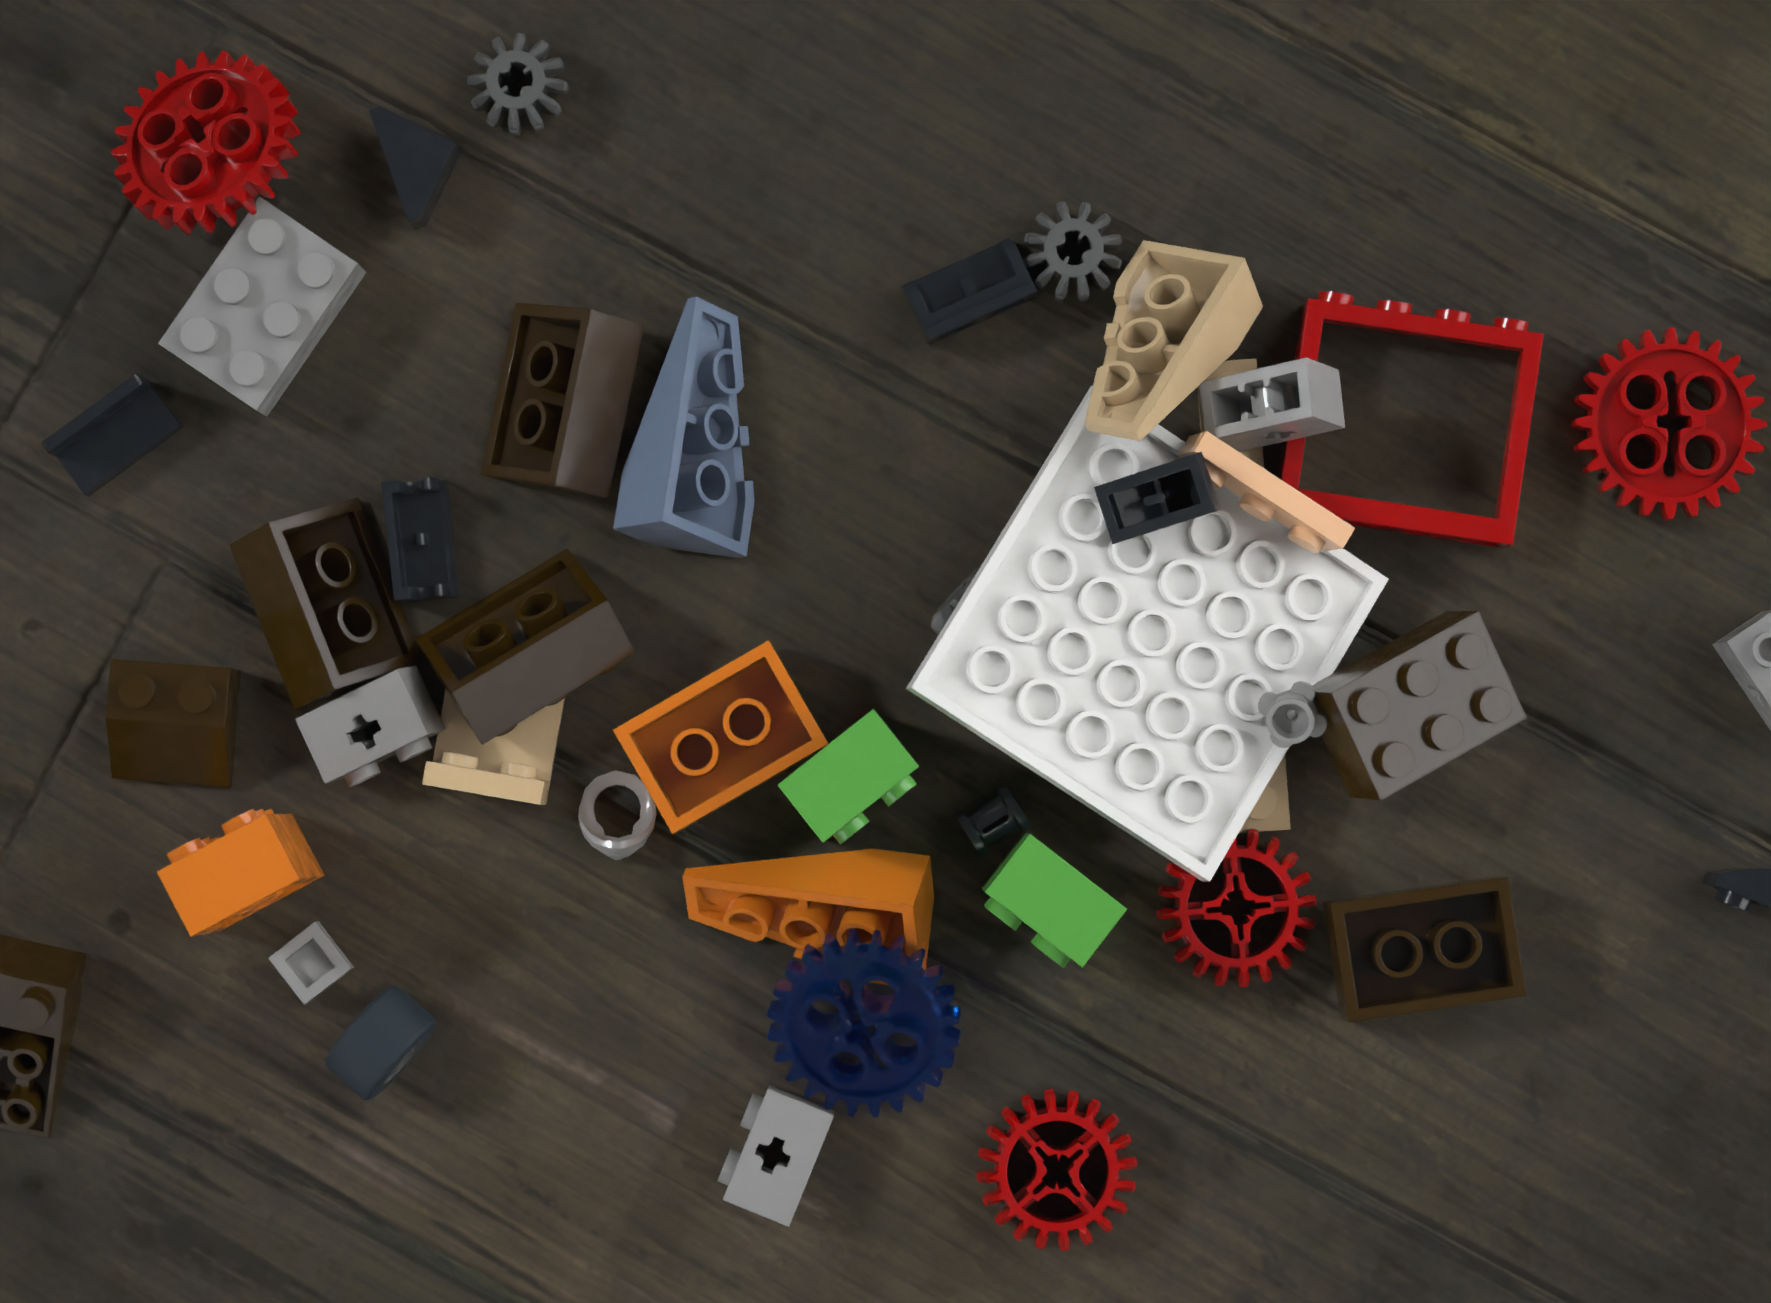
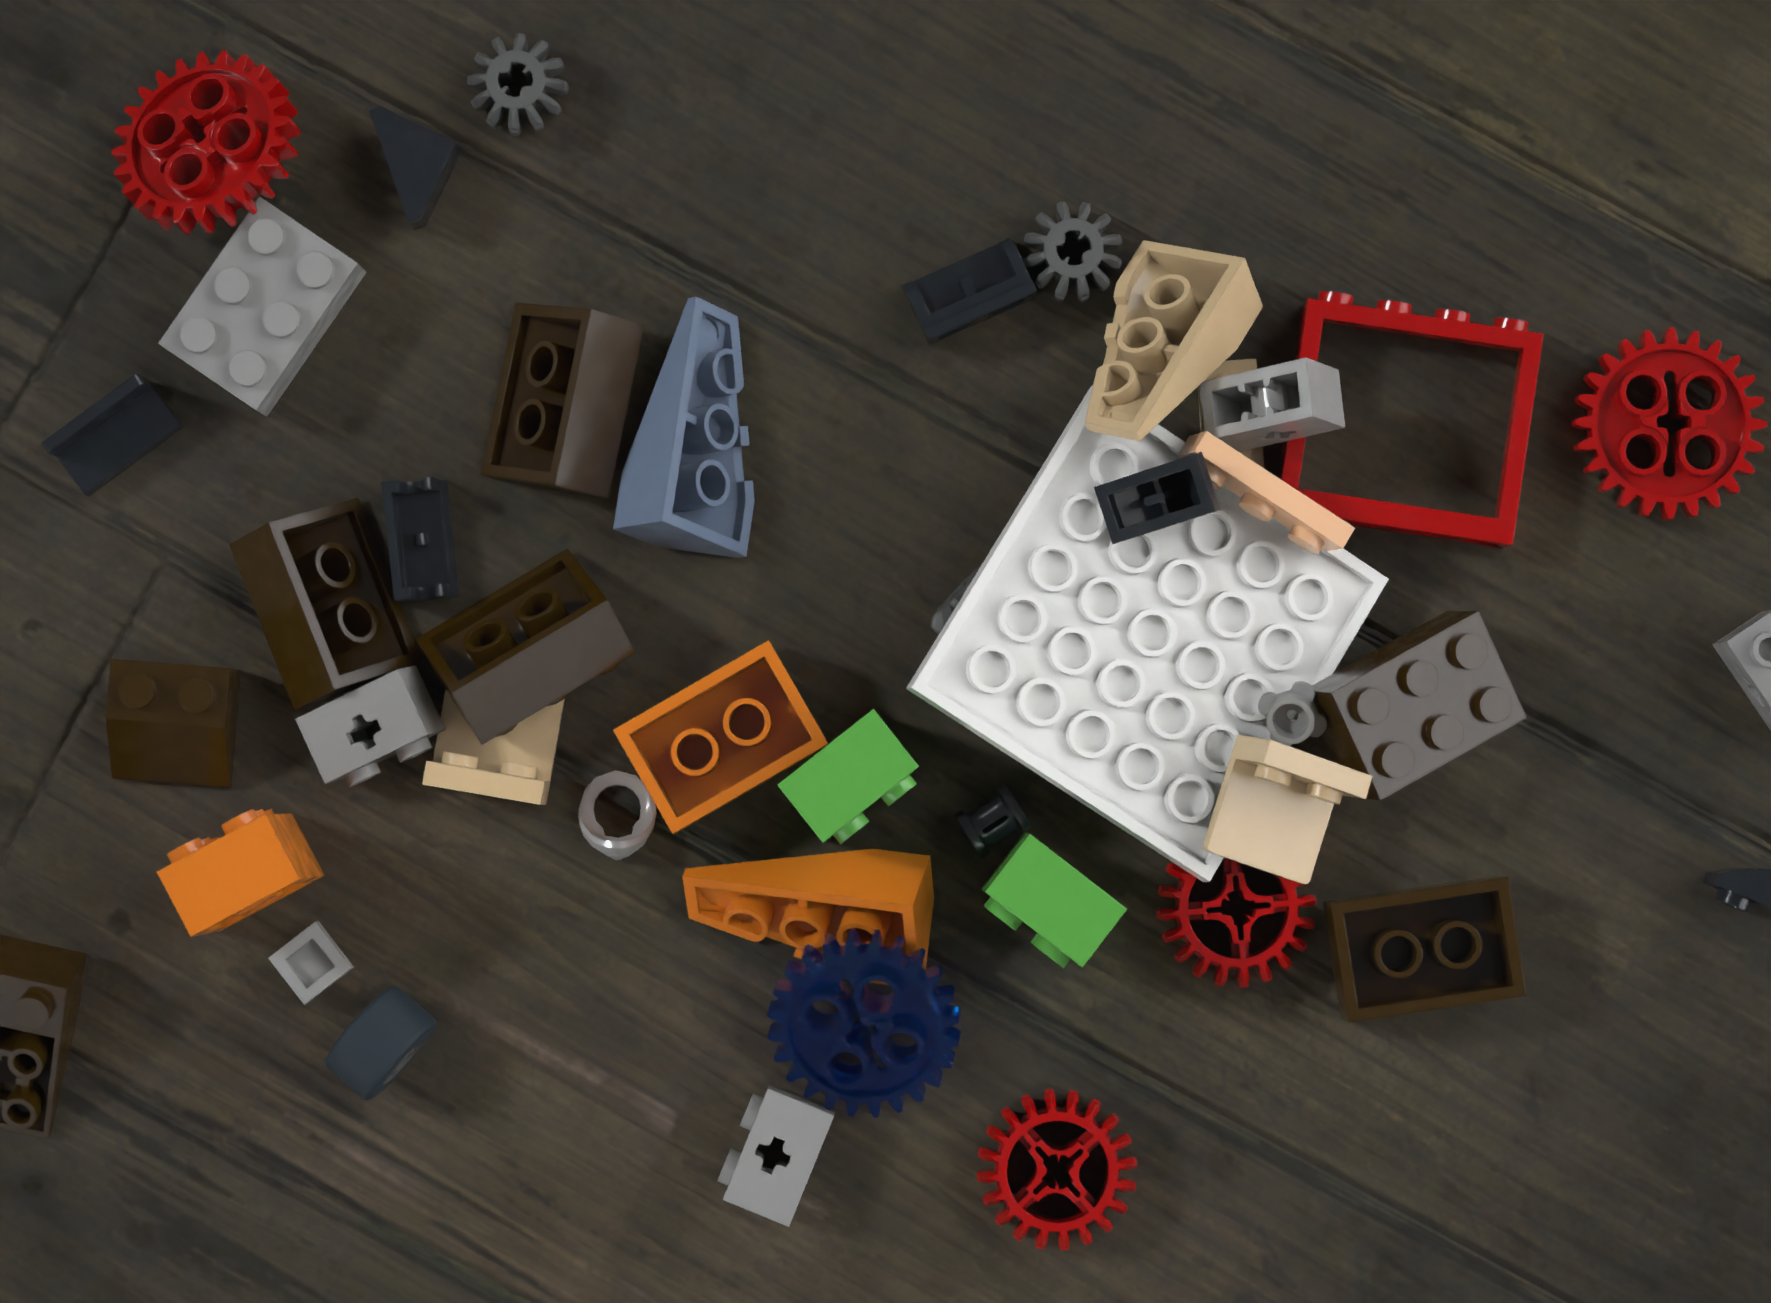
none -> tan bracket [1203,735,1373,884]

